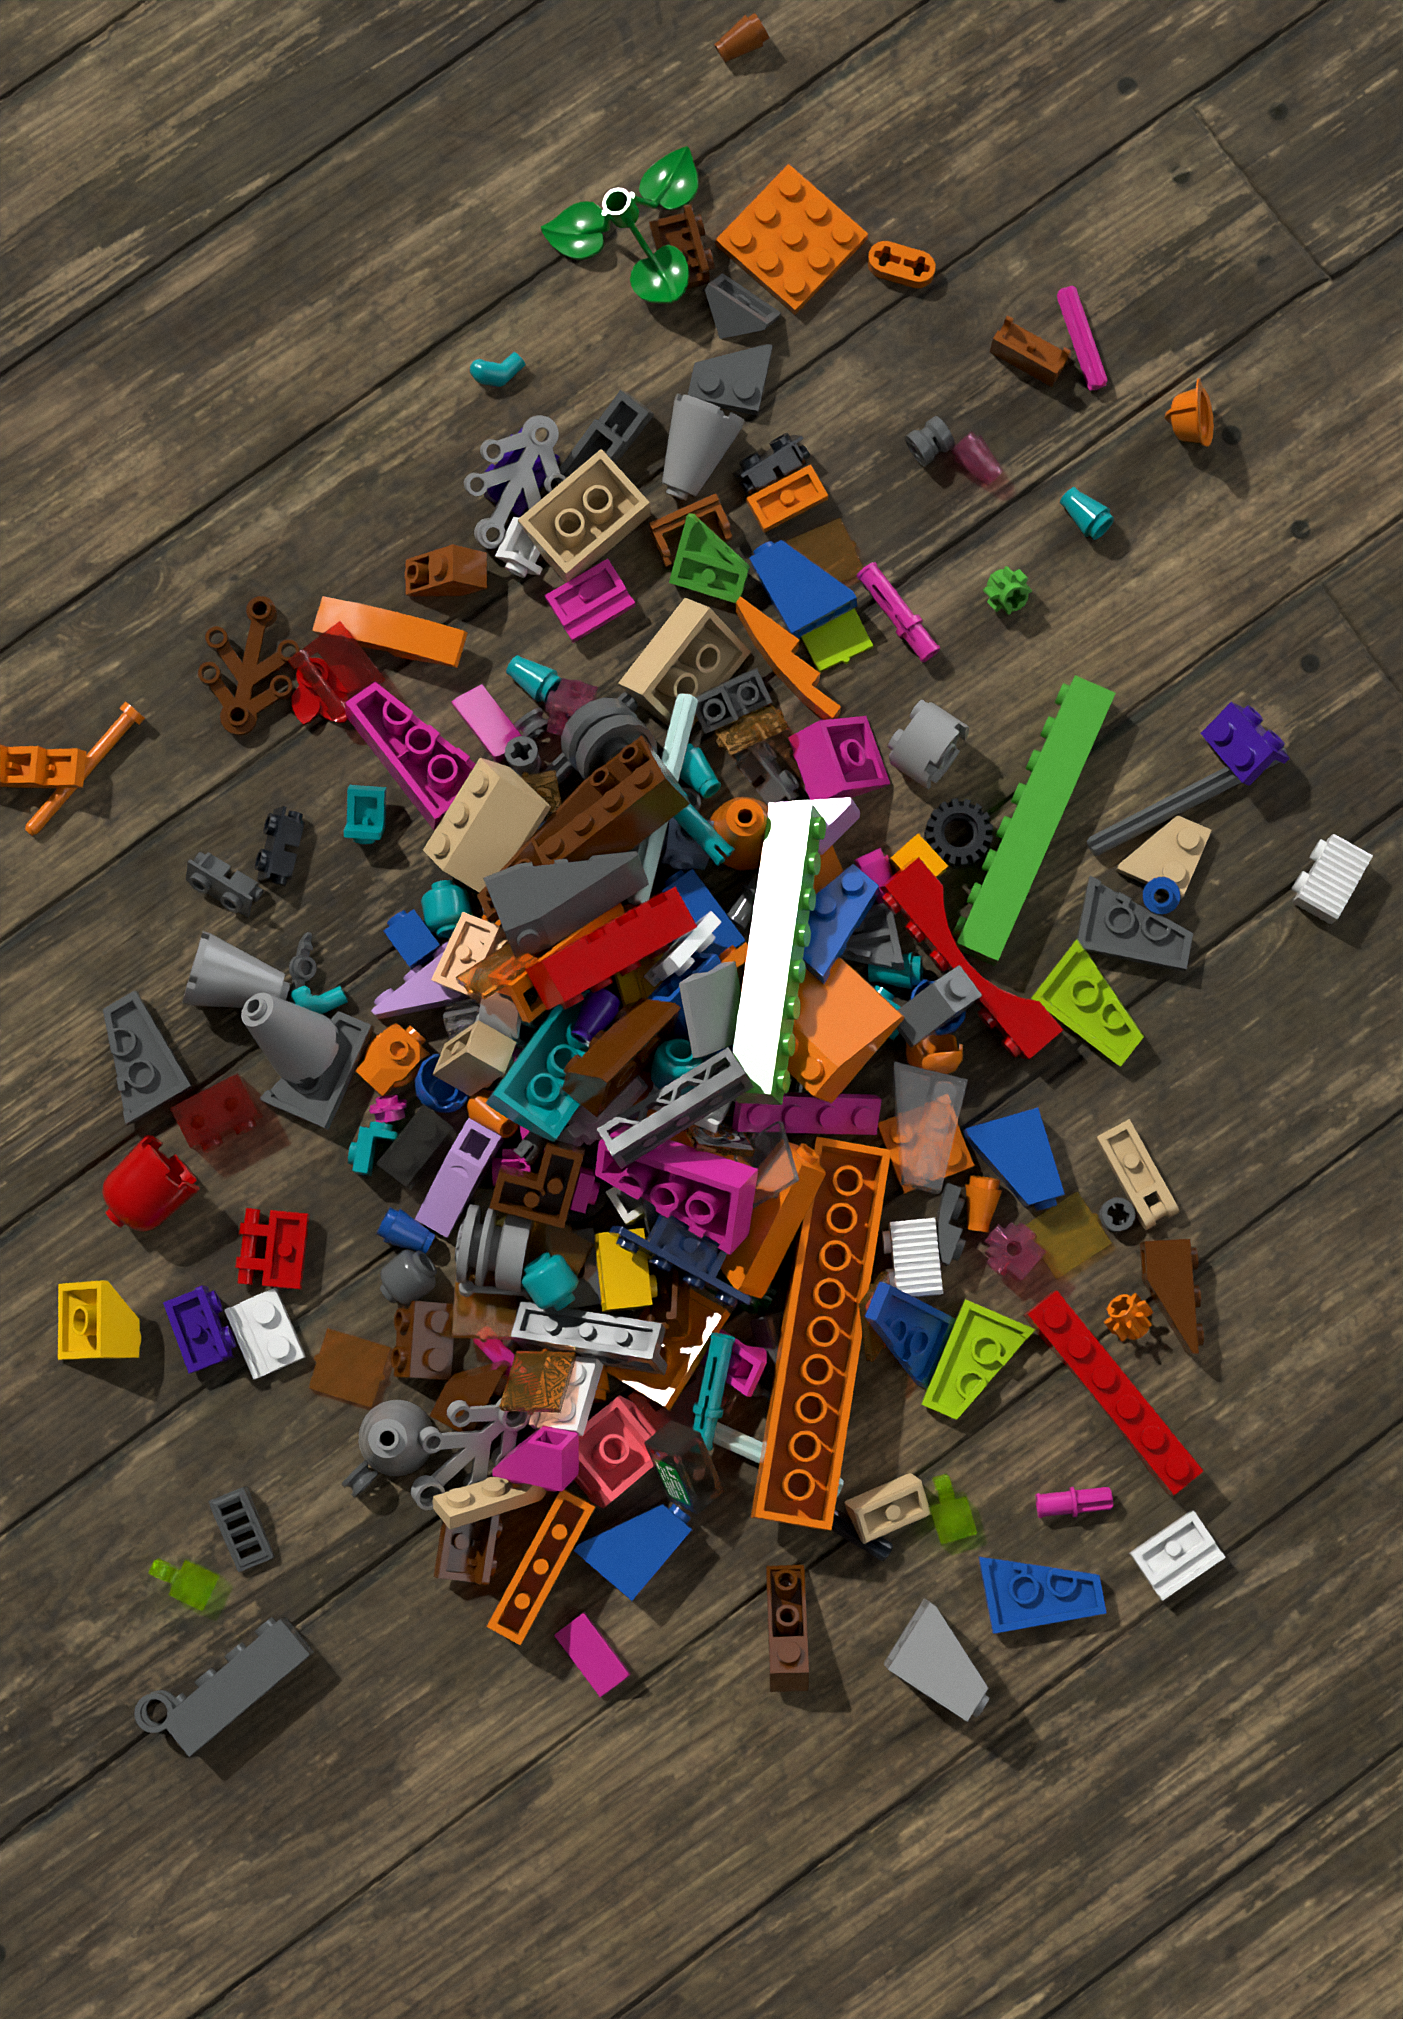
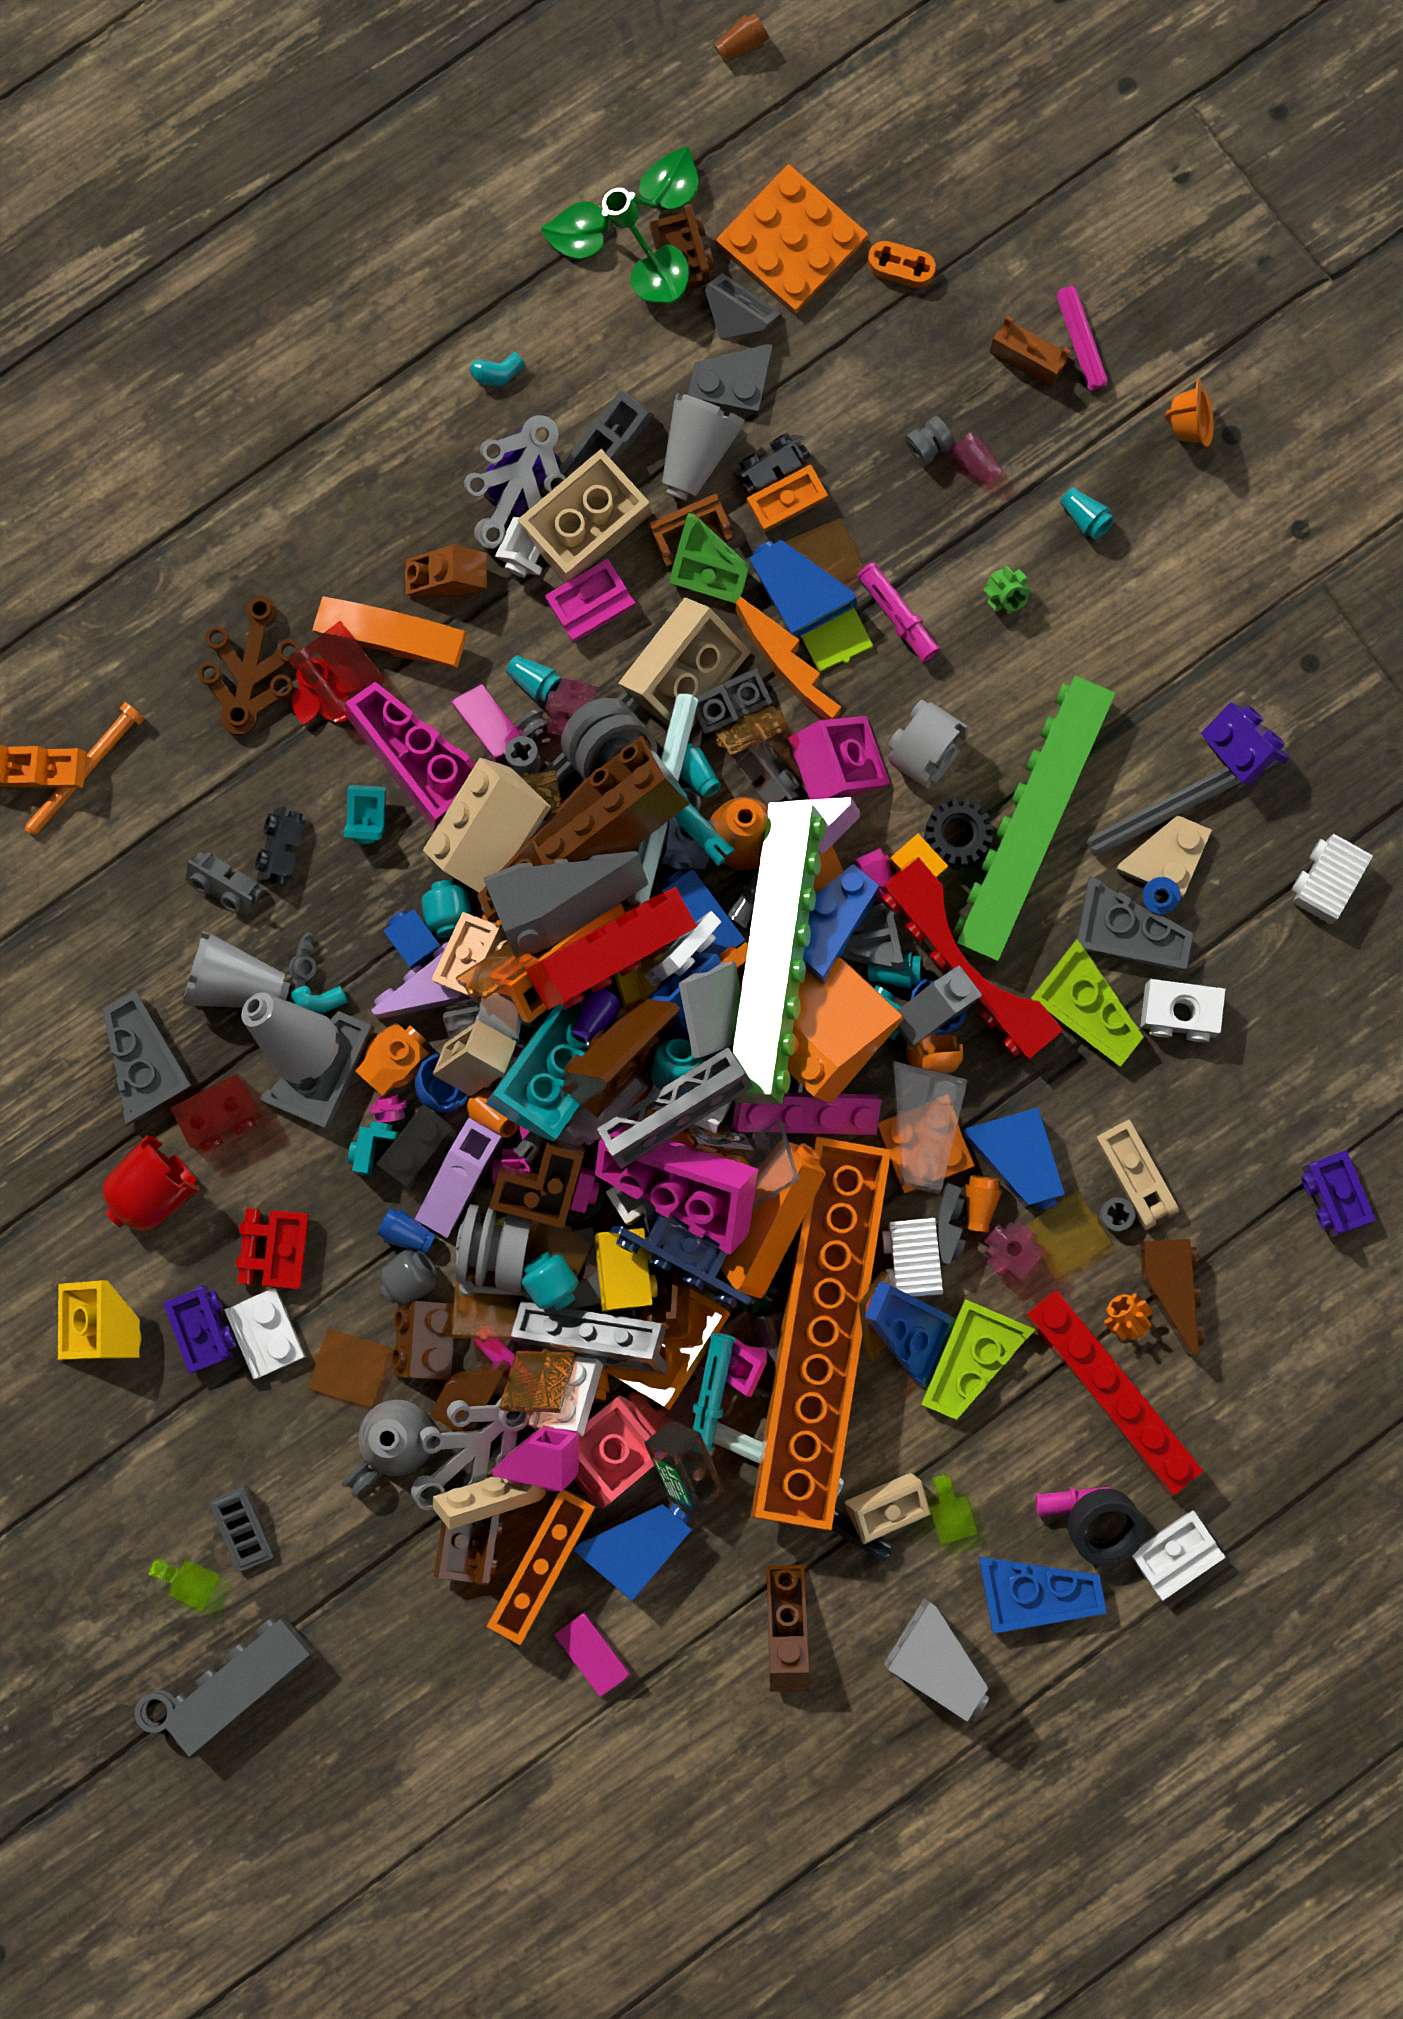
none -> black tyre [1067,1489,1145,1566]
none -> white brick [1140,979,1225,1042]
none -> dark purple bracket [1301,1150,1375,1237]

